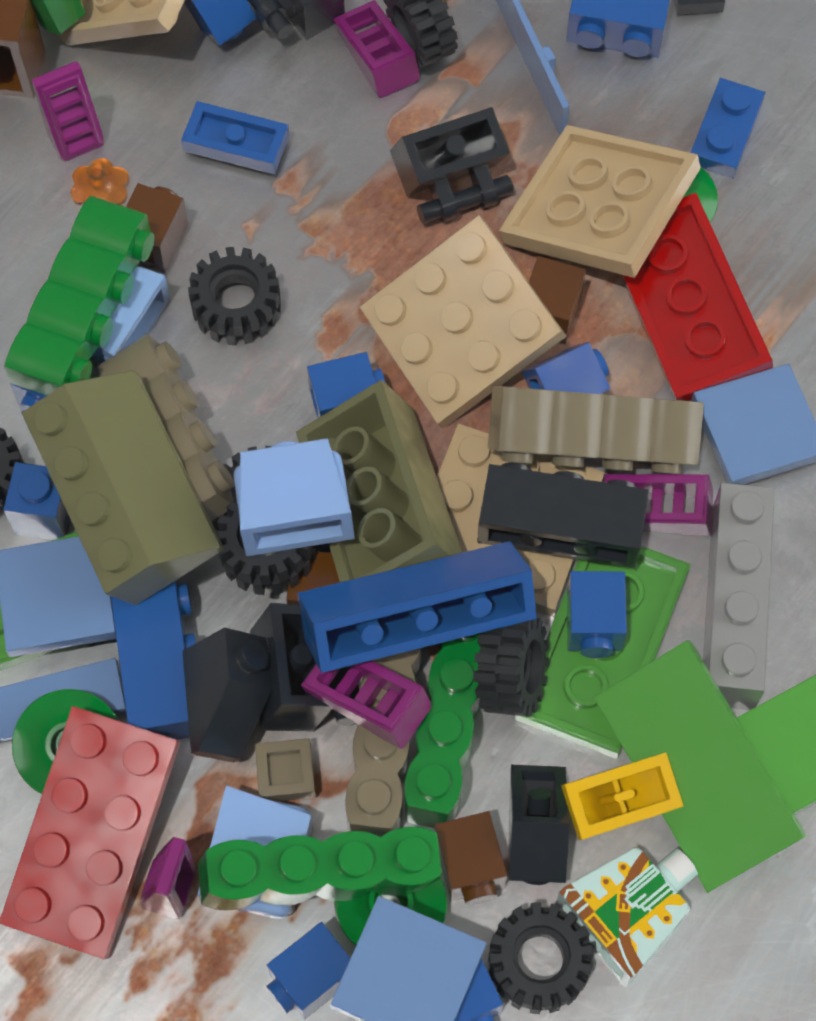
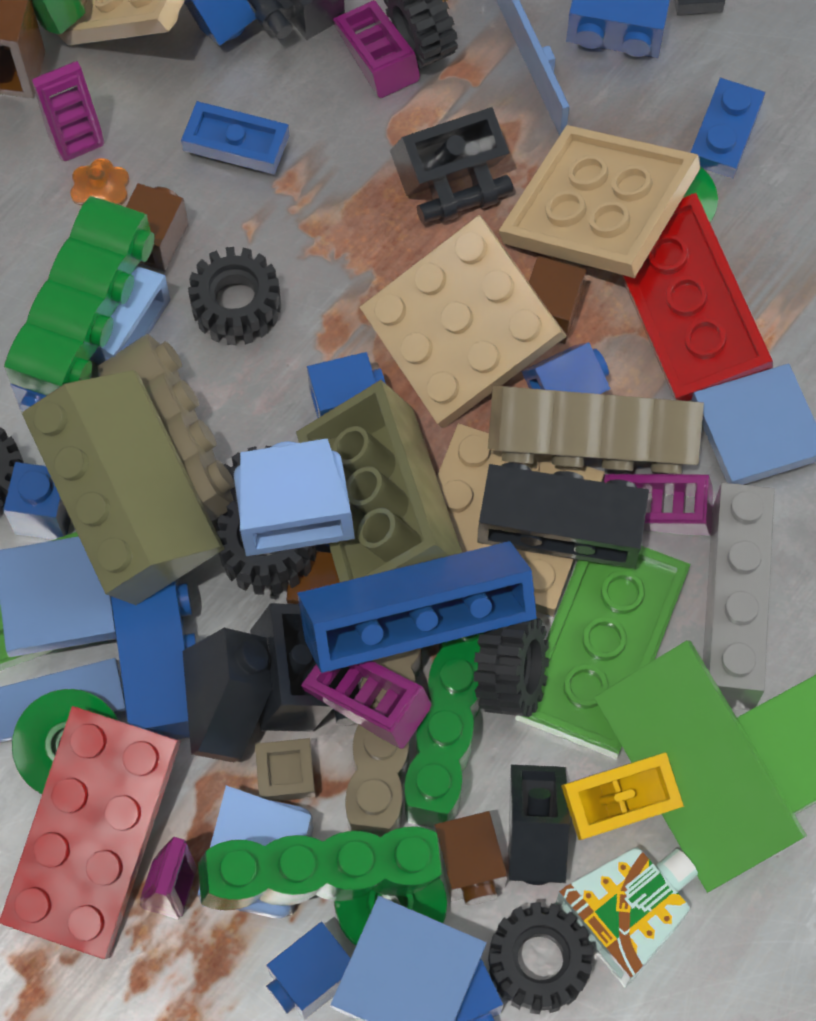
blue brick [567,571,627,658] -> none

